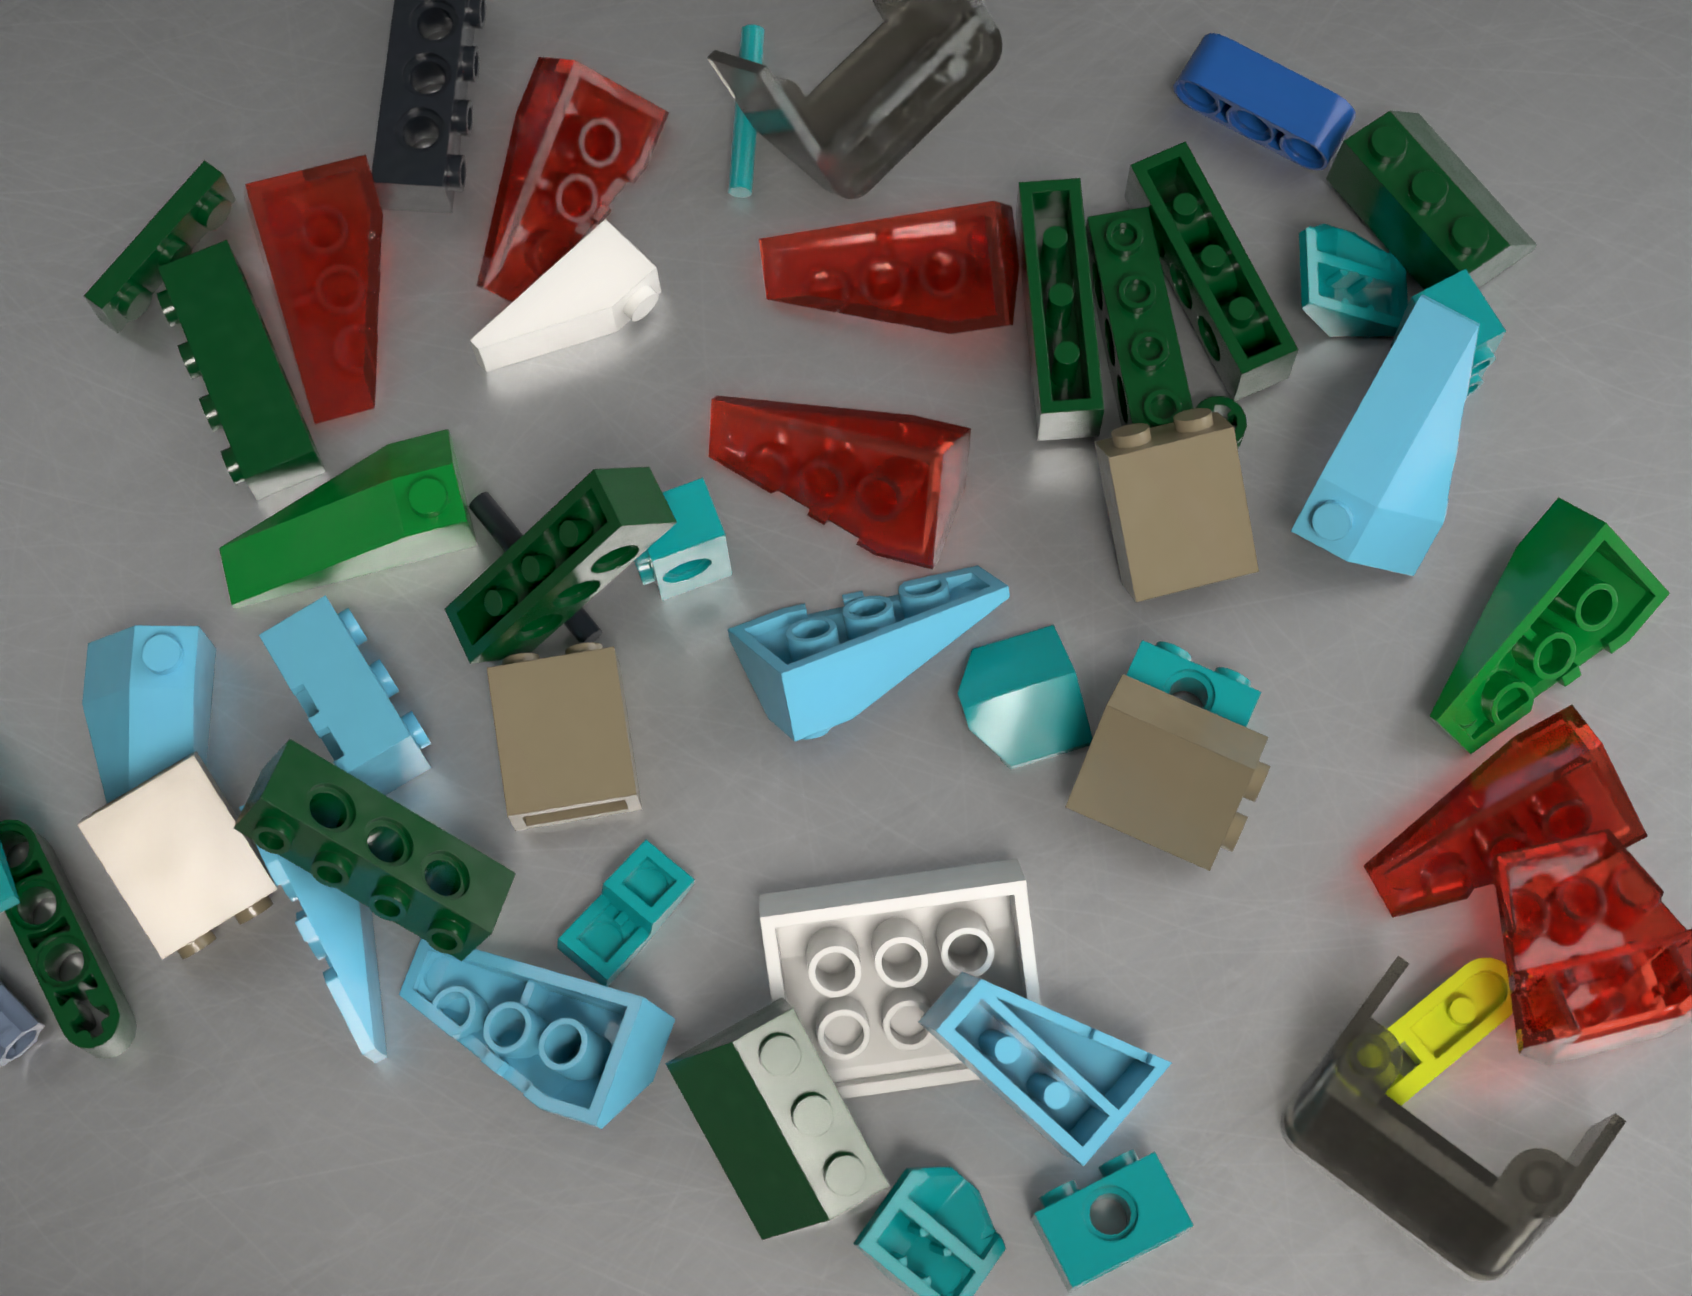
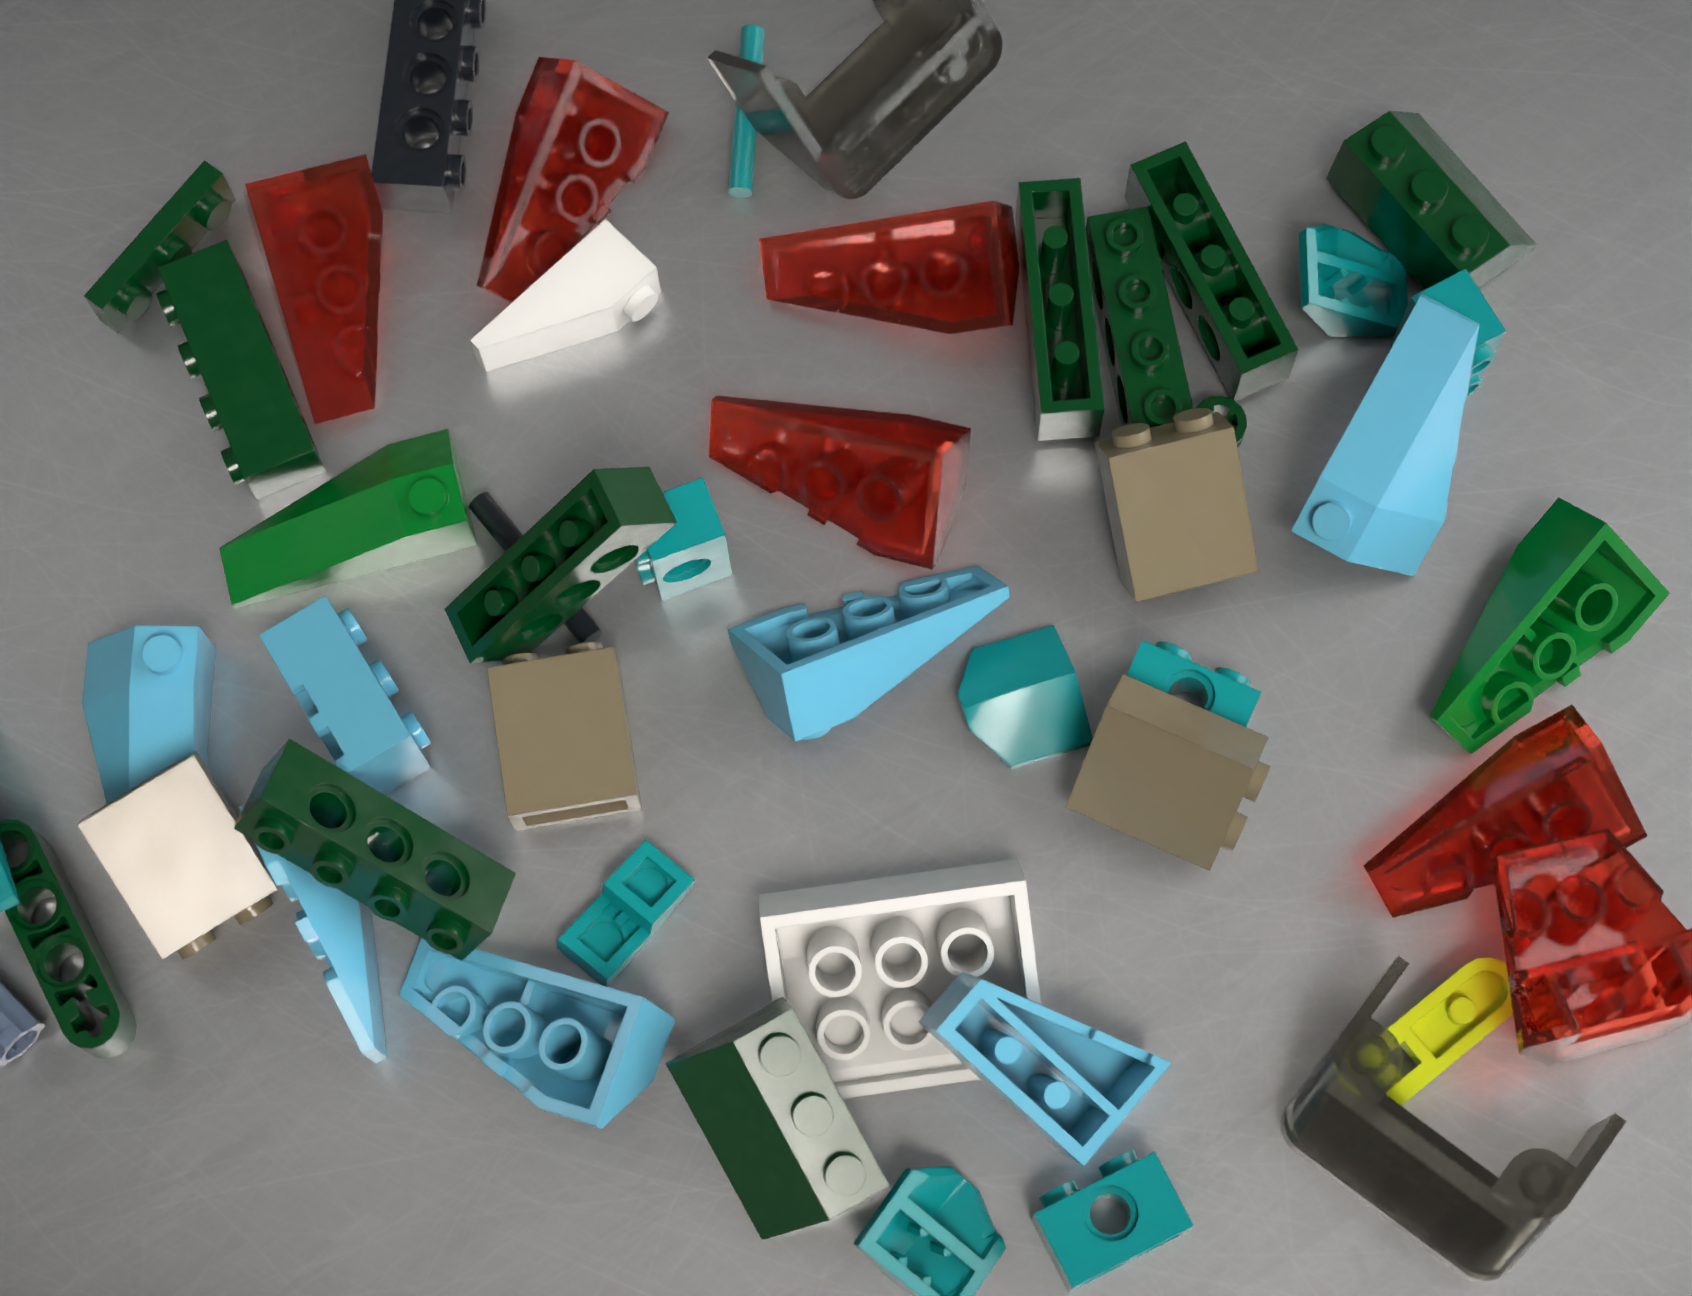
blue beam [1173,33,1356,171] -> none

